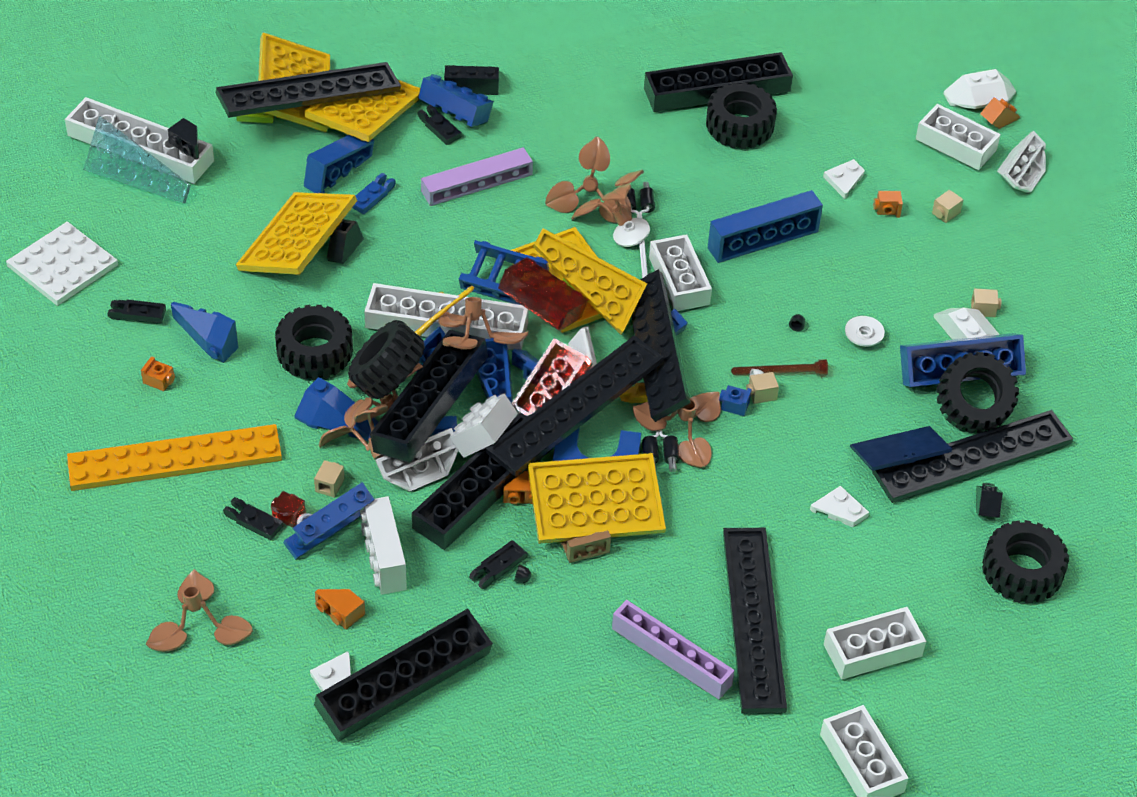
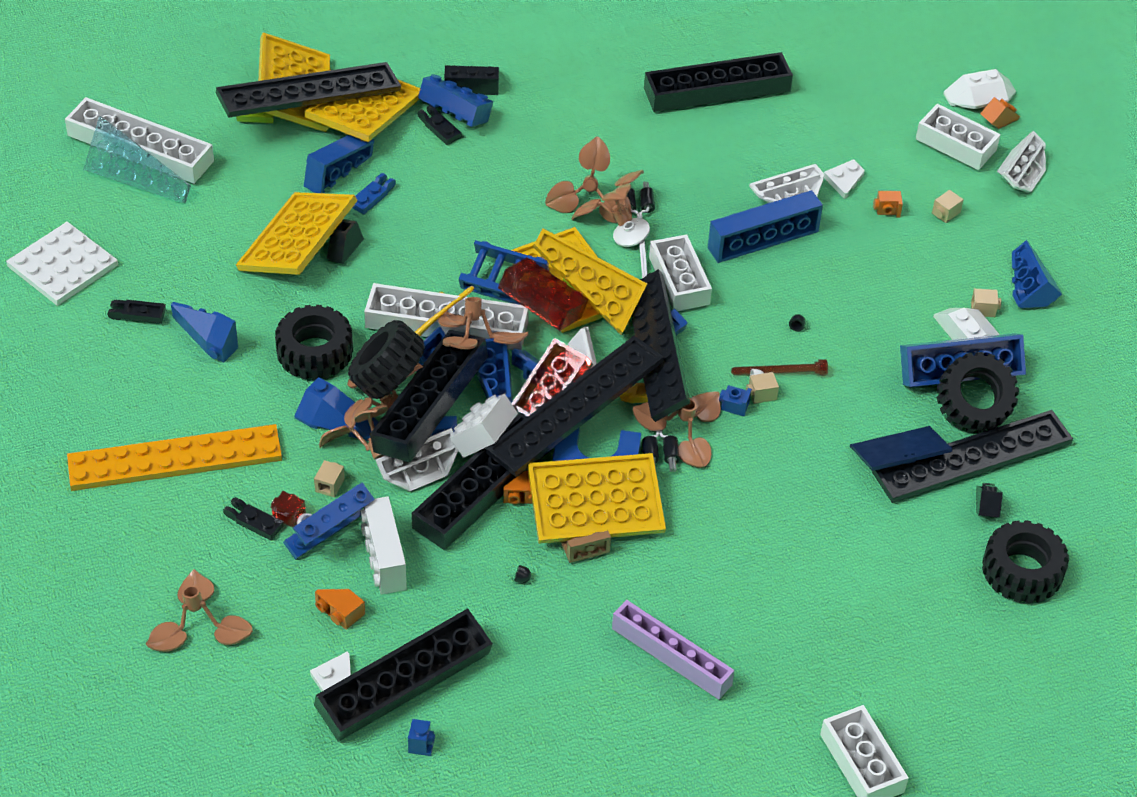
orange brick [141,356,175,391] -> none
black slope [167,118,199,160] -> none
lavender brick [421,147,533,206] -> none
black hinge [469,540,527,589] -> none
black tyre [706,82,777,149] -> none
black plate [723,527,787,714] -> none
white wing [810,486,869,527] -> none
white brick [824,607,926,680] -> none
white dish [845,316,885,347] -> none
none -> blue brick [408,719,435,756]
none -> white wedge [749,164,825,203]
none -> blue wedge [1012,240,1062,308]

